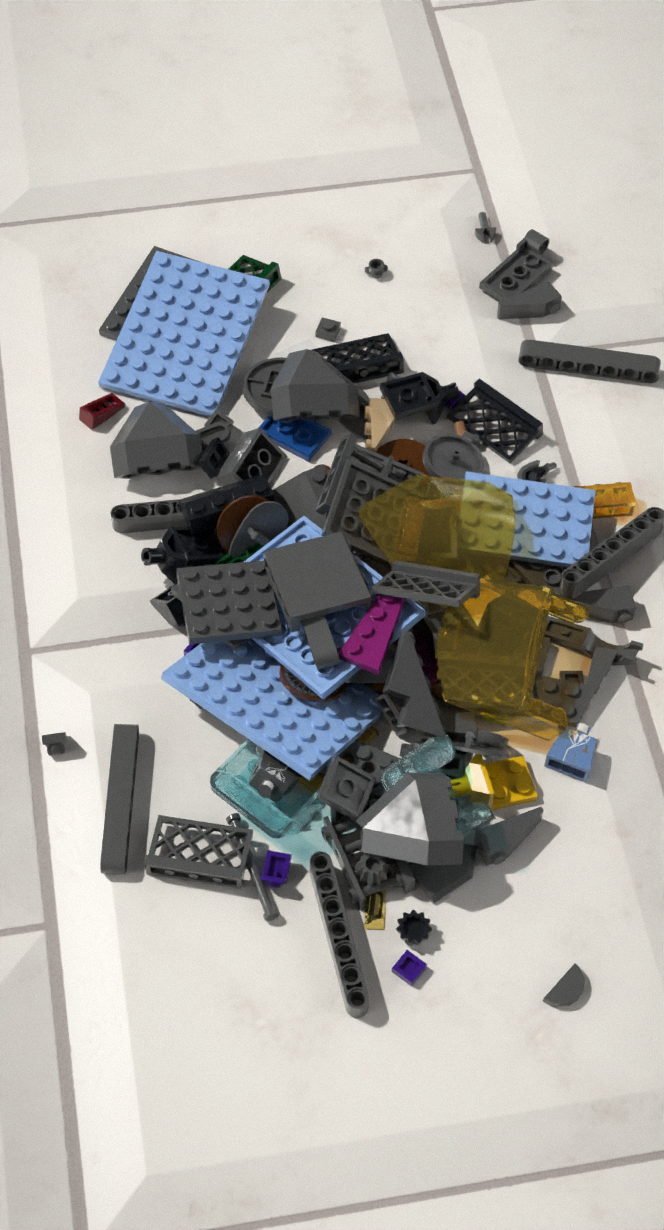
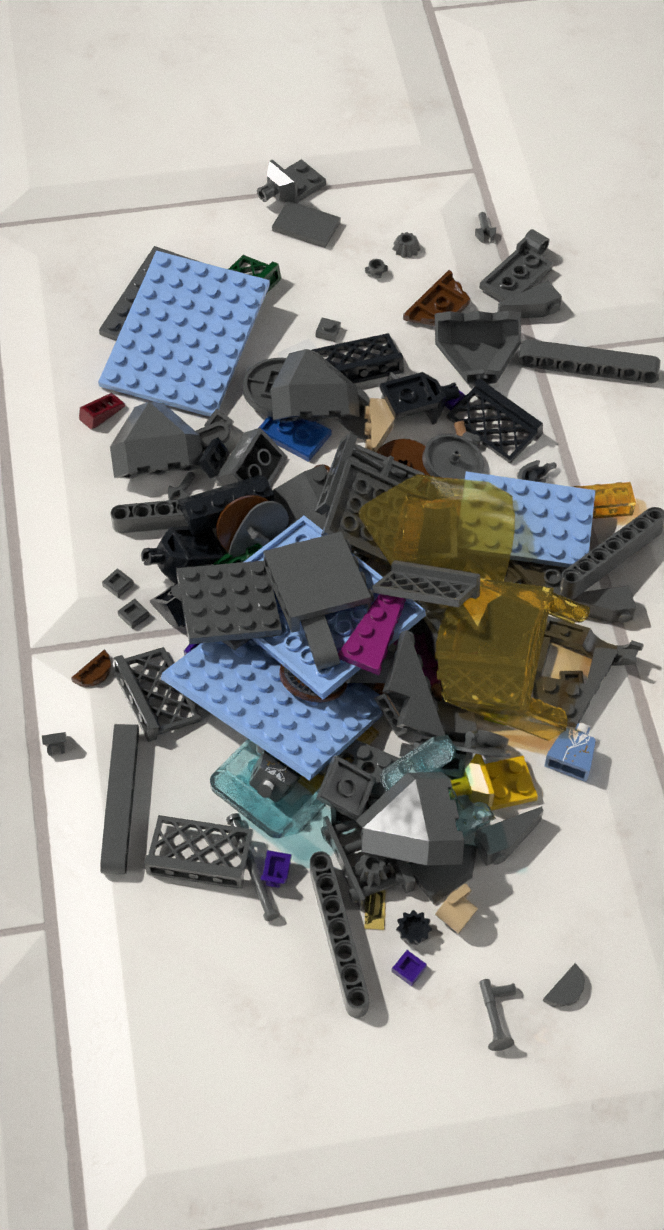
none -> reddish brown tile [71,649,112,687]
none -> dark grey tile [102,568,134,598]
none -> dark grey fence [112,647,201,742]
none -> dark grey tile [118,599,150,629]
none -> dark grey bar [168,472,196,500]
none -> dark grey plate [257,159,326,203]
none -> dark grey tile [272,200,341,248]
none -> dark grey piece [392,232,421,258]
none -> reddish brown wing [403,270,470,326]
none -> dark grey panel [435,311,521,384]
none -> tan piece [435,883,478,934]
none -> dark grey piece [479,979,516,1051]

